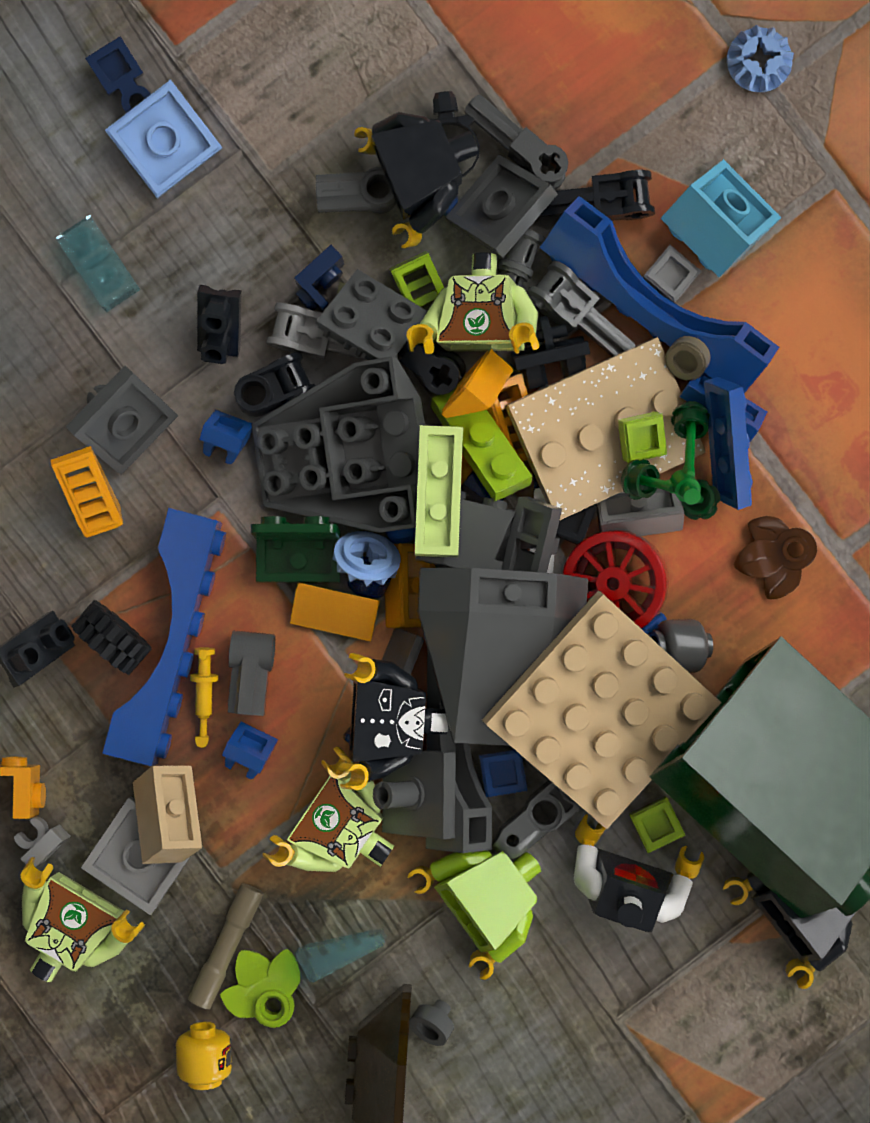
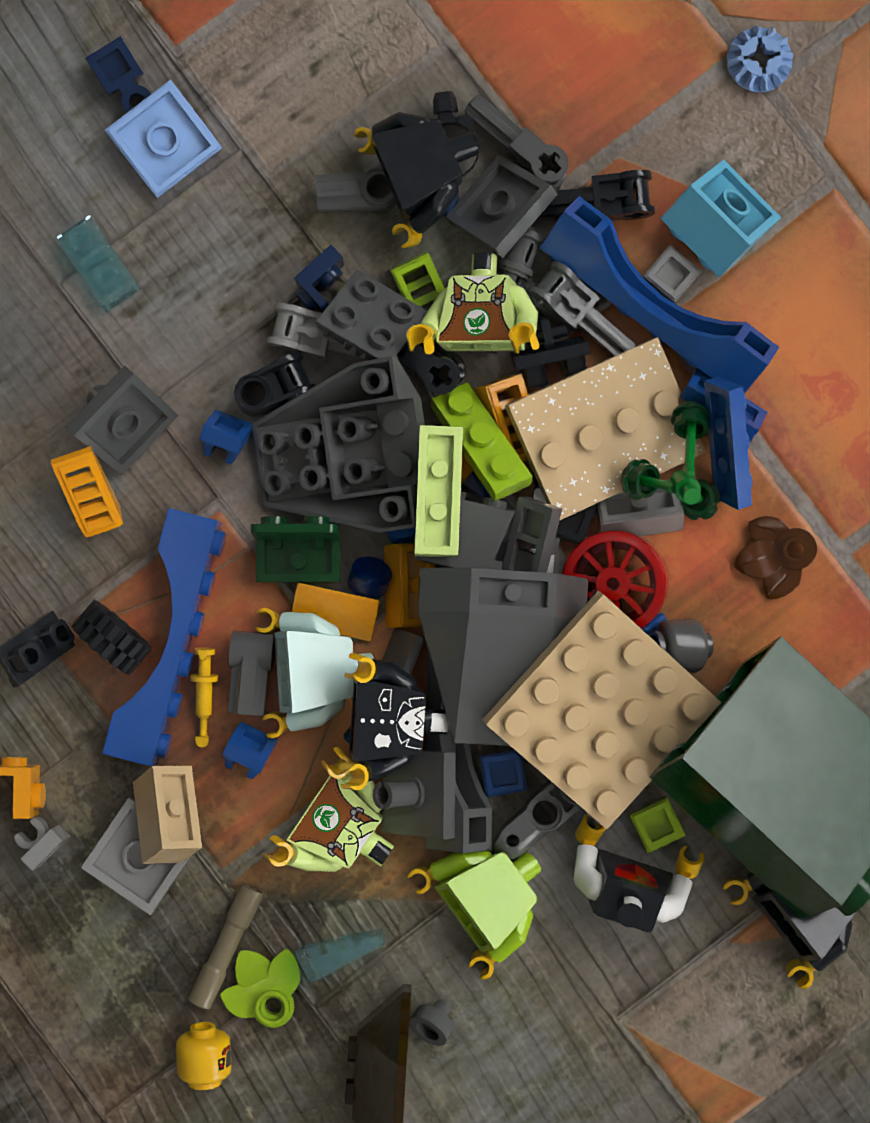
torso [21,857,145,982] -> none
black hips [197,285,242,364] -> none
light blue gear [332,531,401,587] -> none
light orange slope [441,349,513,418] -> none
lime tile [618,411,667,463] -> none
dark tan tile [666,336,711,381] -> none
none -> light aqua torso [255,608,374,738]

